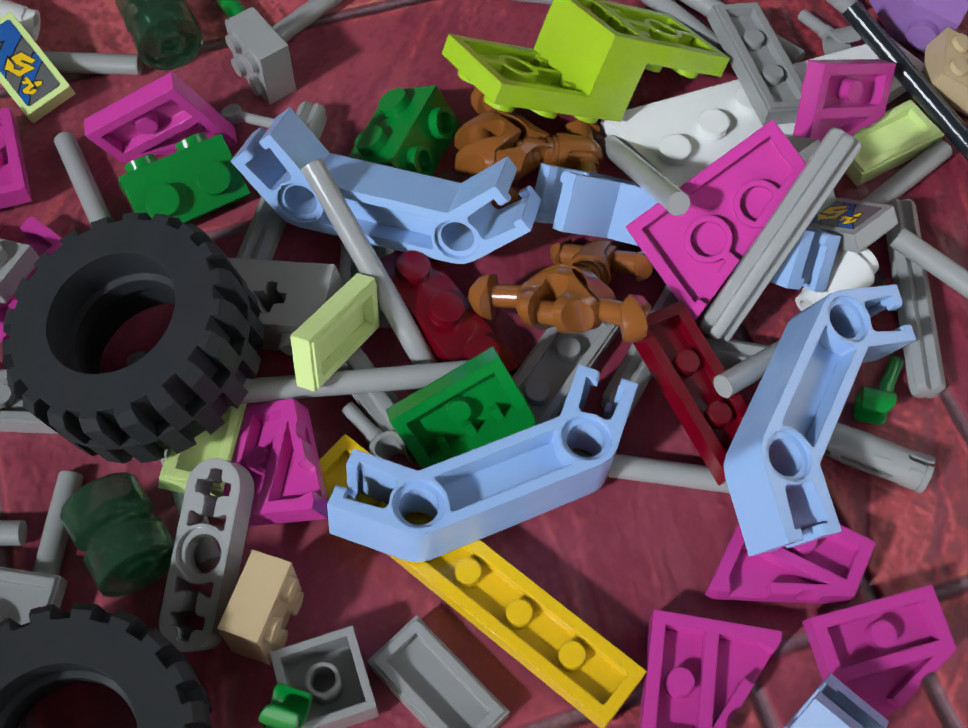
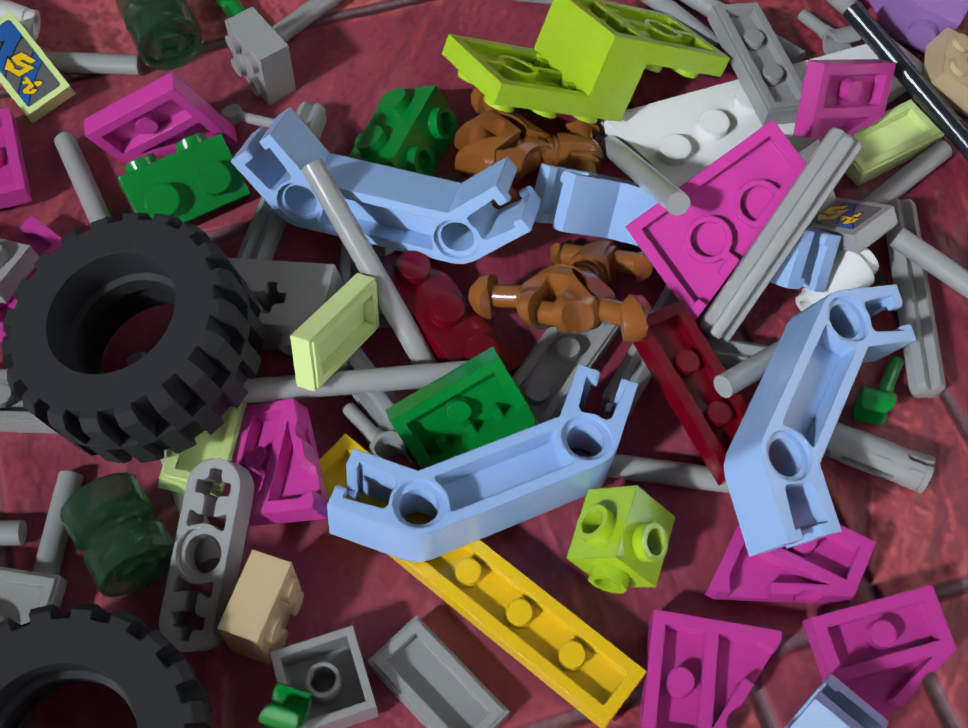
none -> lime brick [567,485,675,594]

